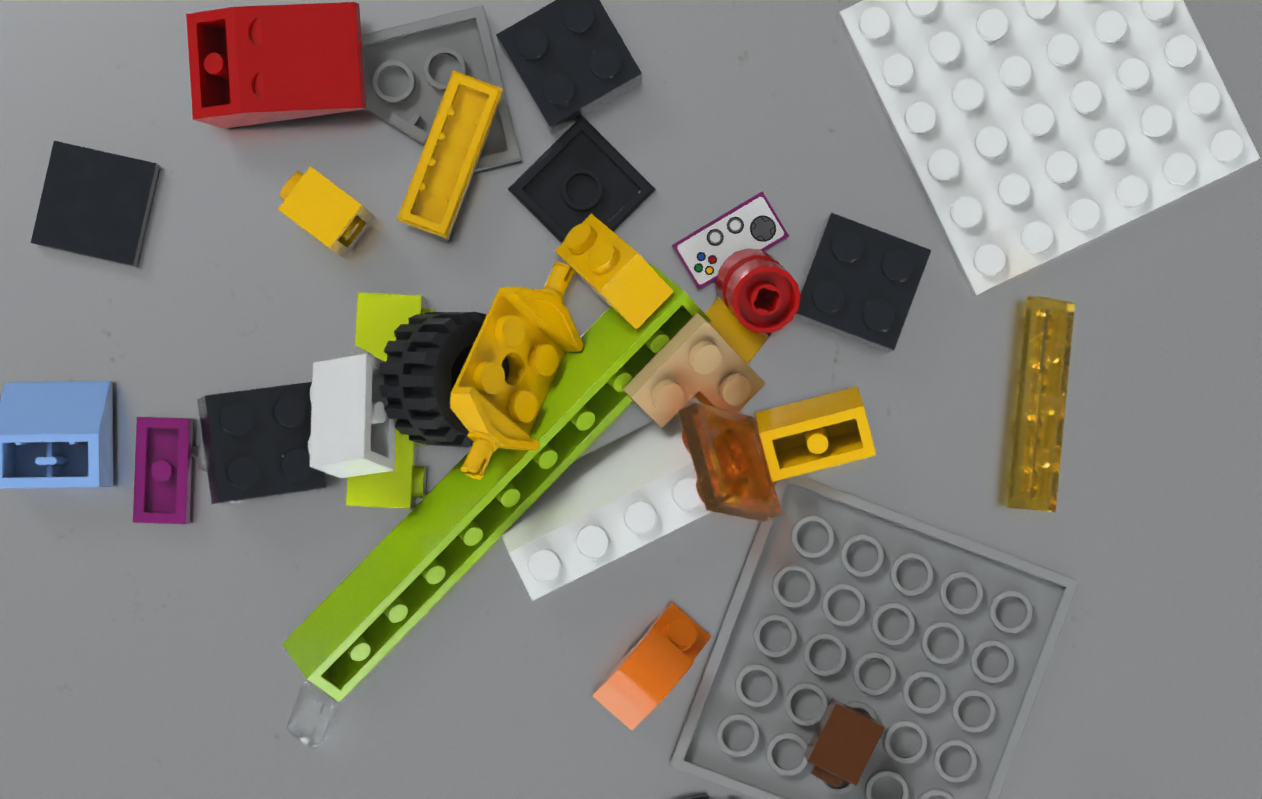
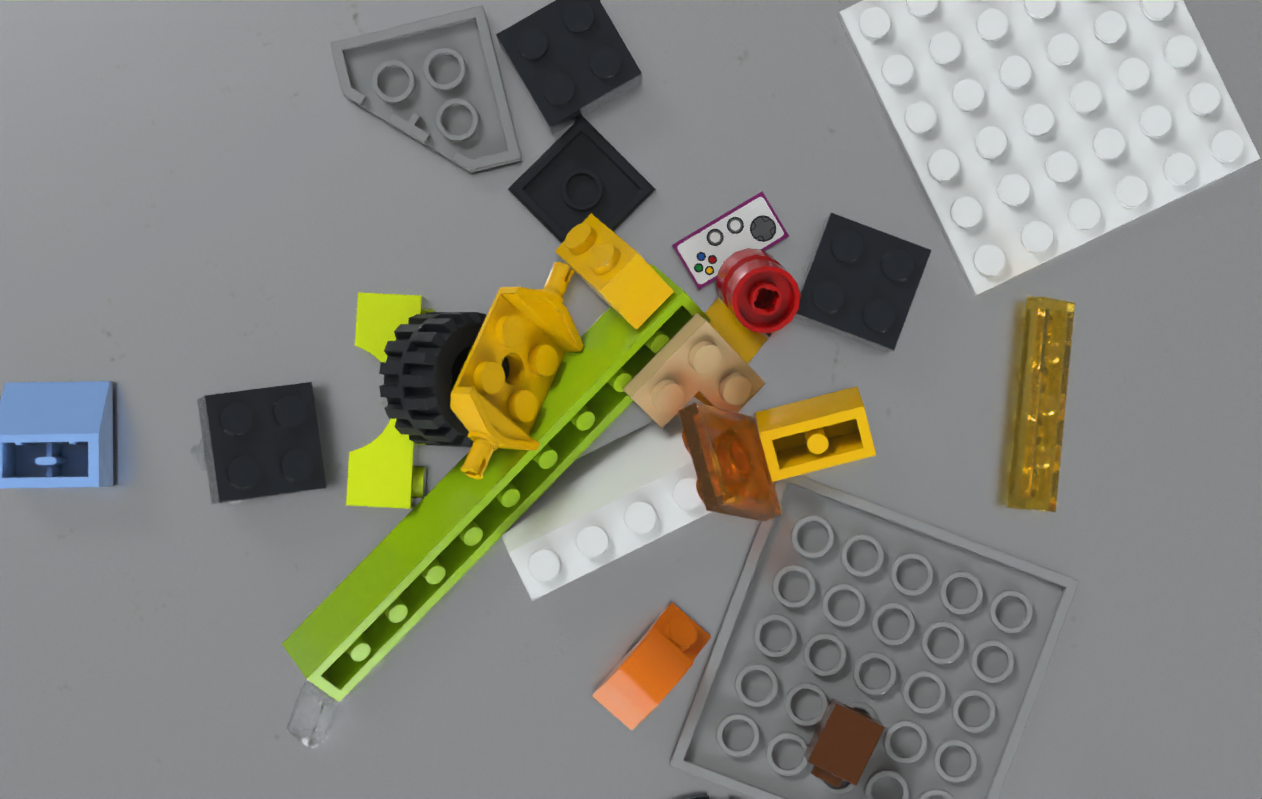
black tile [31,141,160,267] -> none
magenta plate [133,417,193,524] -> none
red slope [186,2,366,129] -> none
yellow brick [278,166,374,257] -> none
white brick [308,353,396,478] -> none
yellow plate [397,70,504,240] -> none

